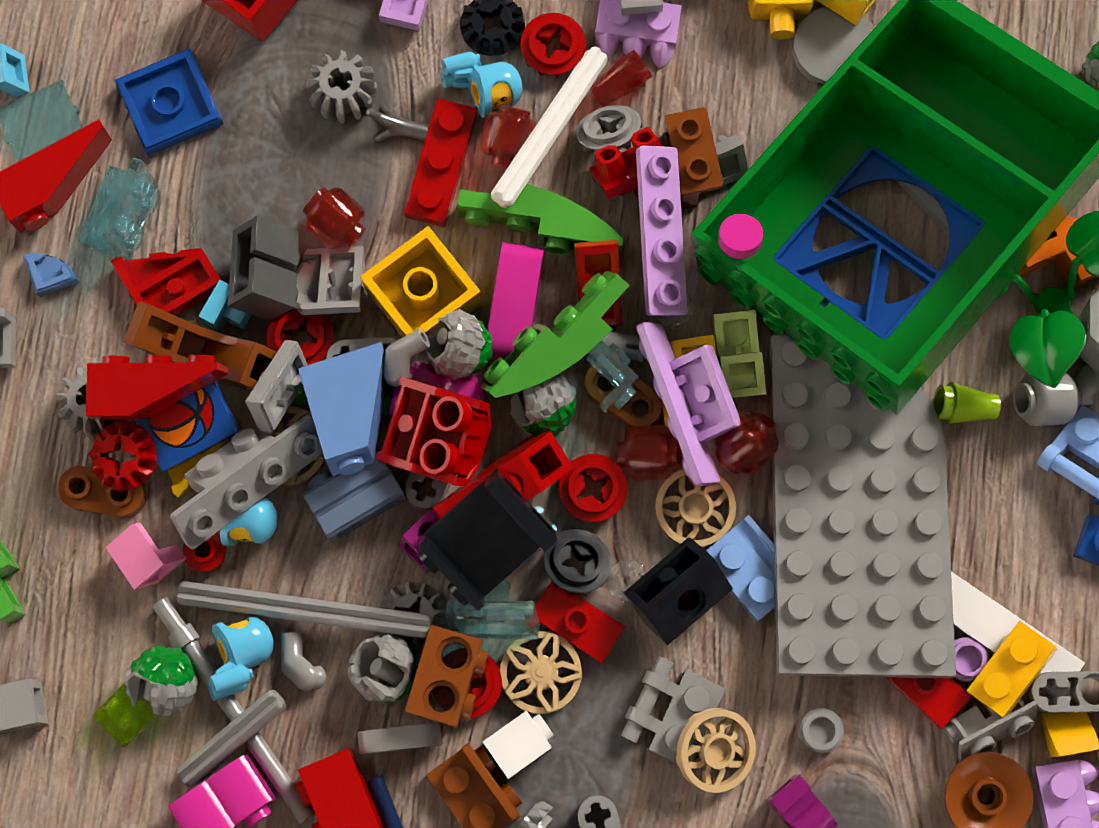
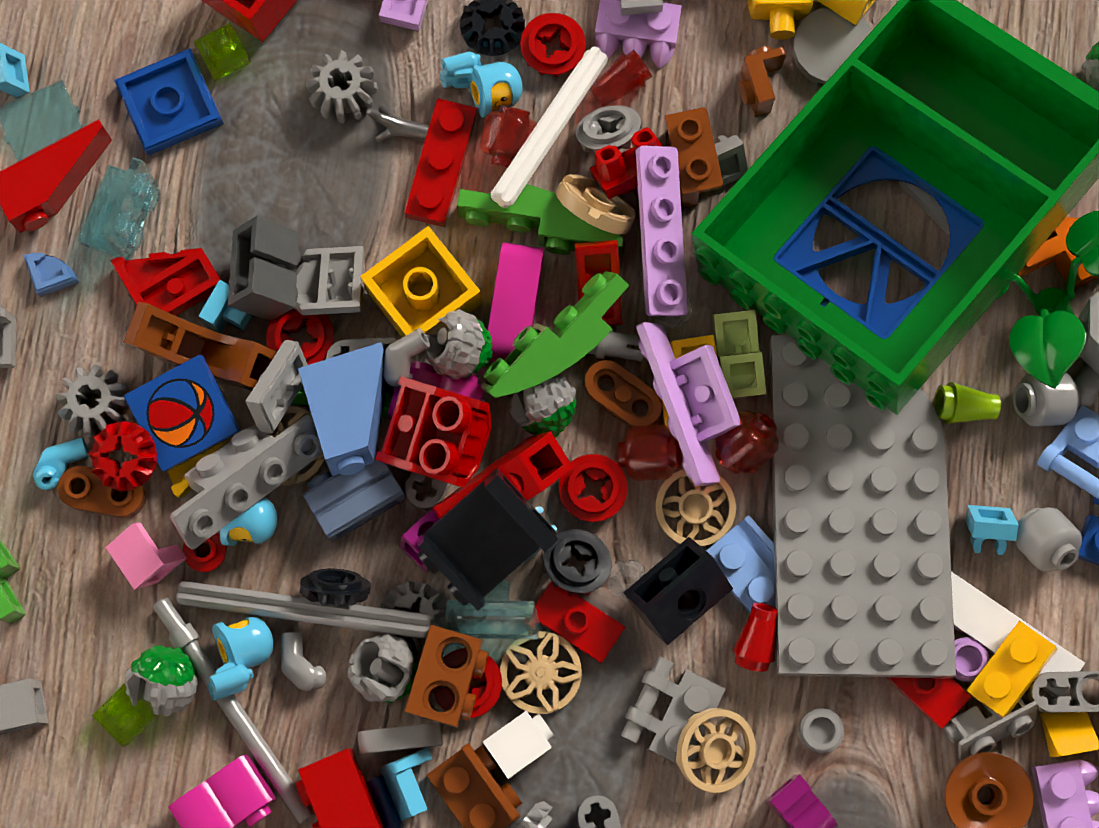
red slope [86,355,229,420] -> none
light grey axle [177,690,286,787] -> none
clear red head [303,187,366,249] -> none
clear light blue bracket [587,340,639,412] -> none
dark pink tile [718,214,763,259] -> none
none -> medium azure arm [33,437,89,490]
none -> clear neon green tile [194,23,251,81]
none -> black gear [300,568,371,607]
none -> medium azure tile [380,747,433,821]
none -> tan tile [556,174,636,234]
none -> red cone [733,603,778,672]
none -> dark orange bracket [739,46,786,117]
none -> medium azure tile [965,505,1019,555]
none -> light grey head [1016,507,1082,572]

